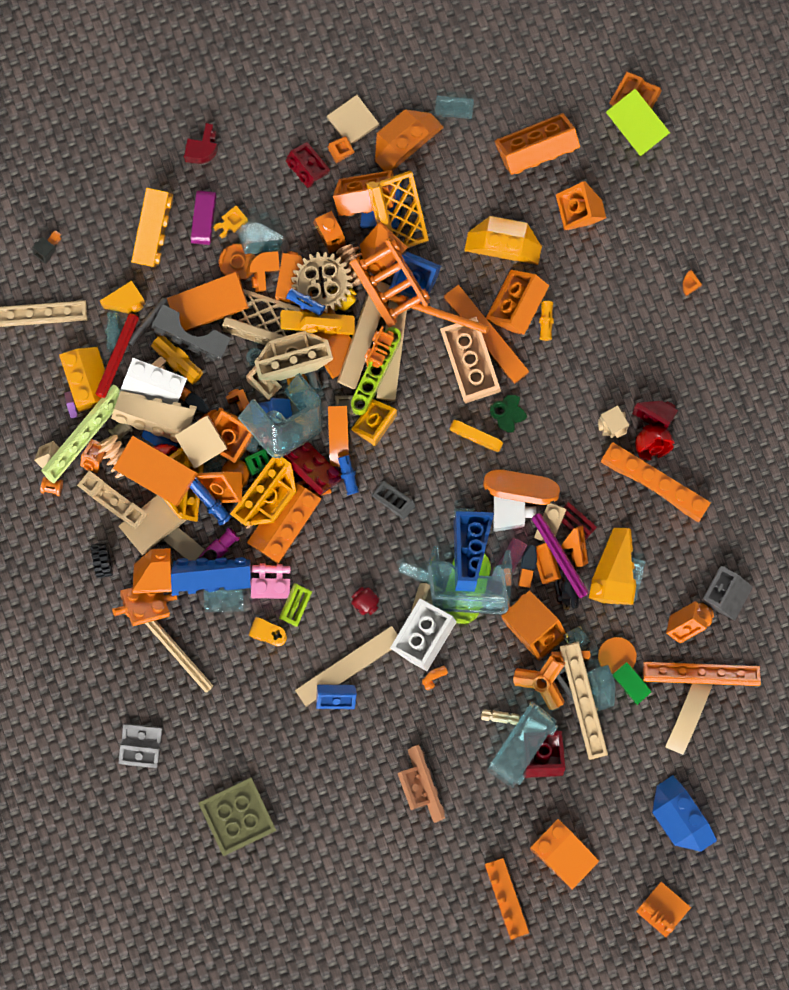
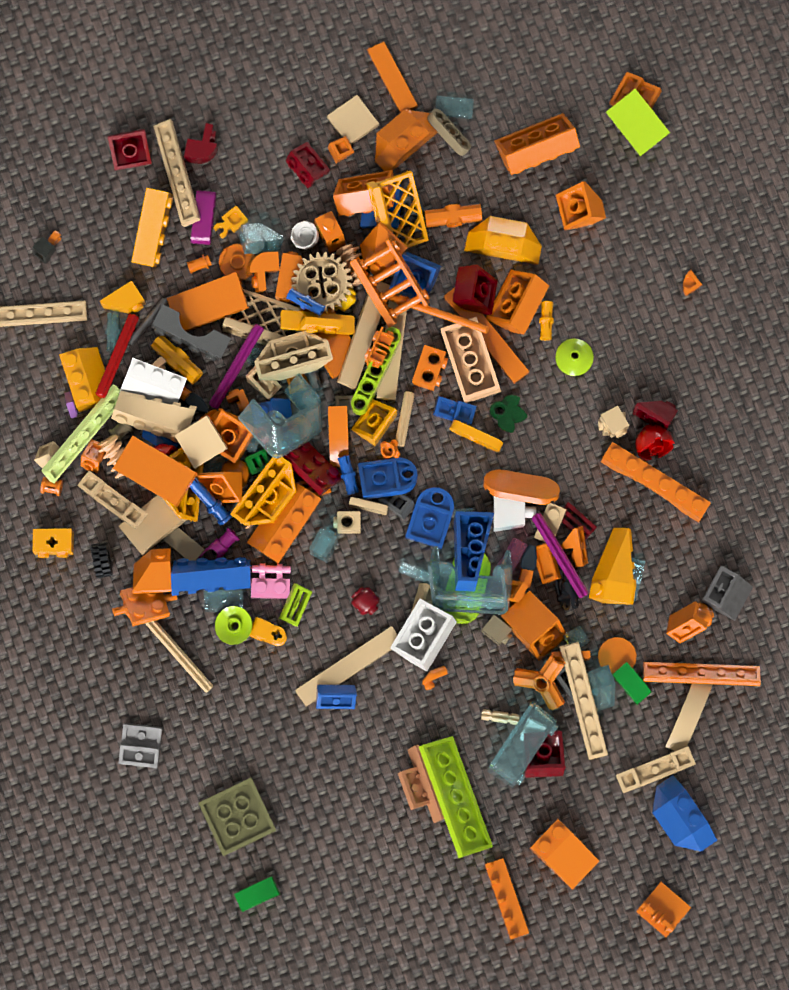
none -> light orange brick [33,529,74,558]
none -> dark red slope [108,129,152,170]
none -> tan tile [154,119,201,227]
none -> orange pin [187,254,212,273]
none -> magenta axle [209,324,264,409]
none -> lime dish [215,606,253,645]
none -> green slope [234,876,280,912]
none -> white hair [290,221,319,250]
none -> clear light blue brick [309,528,338,563]
none -> tan brick [333,511,361,534]
none -> tan tile [349,497,388,515]
none -> blue tile [358,458,418,500]
none -> orange tile [367,42,418,113]
none -> orange plate [381,439,400,459]
none -> tan axle [395,391,414,447]
none -> blue tile [405,487,454,549]
none -> orange brick [412,345,448,391]
none -> lime plate [419,736,493,858]
none -> orange piece [424,204,482,228]
none -> dark tan beam [427,109,471,156]
none -> blue slope [432,396,477,425]
none -> dark red slope [453,265,498,315]
none -> dark tan brick [481,615,512,646]
none -> orange bracket [501,580,528,605]
none -> lime dish [555,339,593,376]
none -> tan slope [616,746,696,793]

